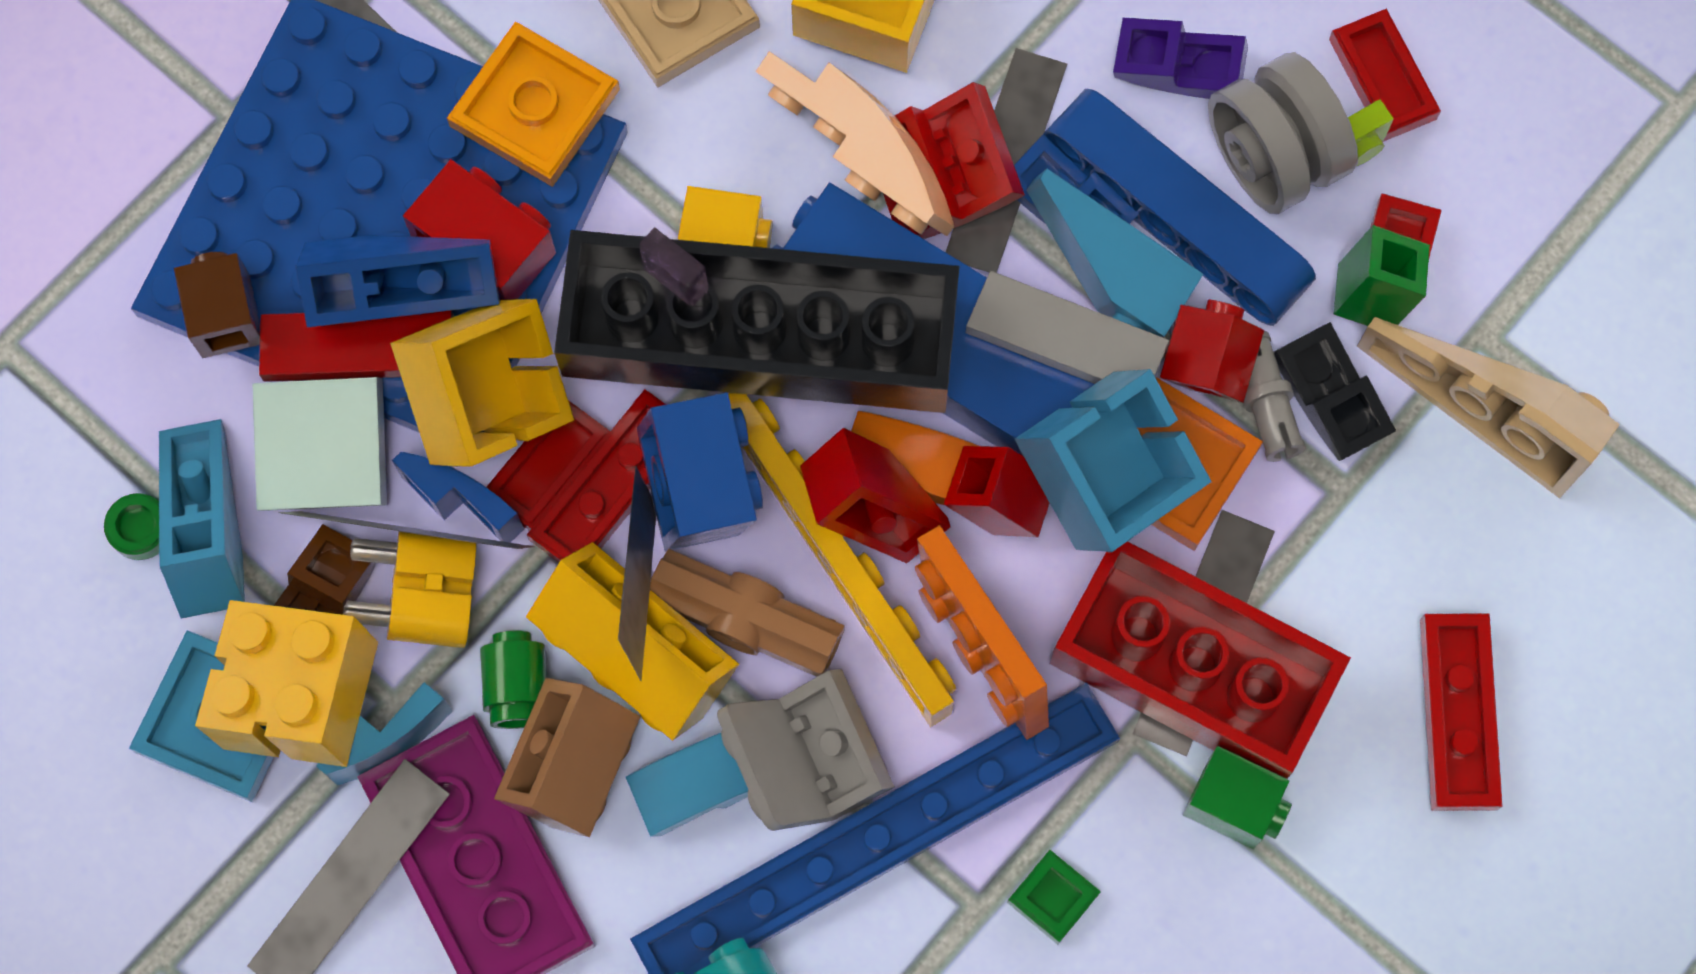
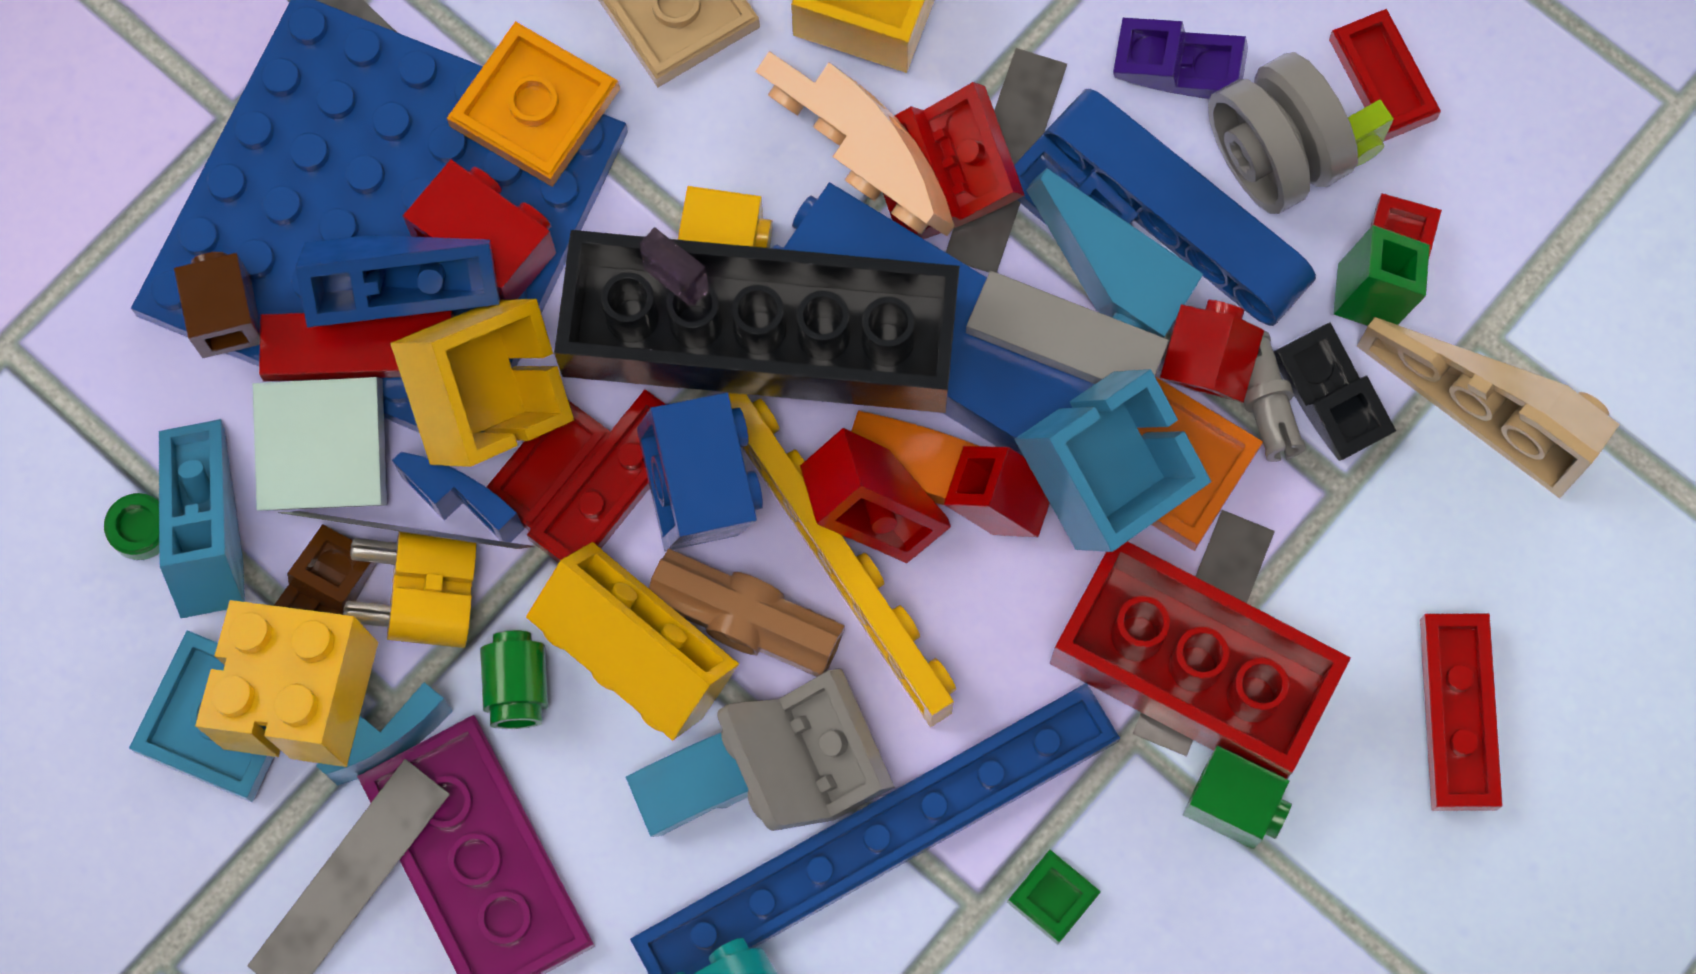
medium nougat brick [494,678,641,838] -> none
flat silver sticker [618,466,656,681] -> none
orange plate [915,525,1049,740] -> none

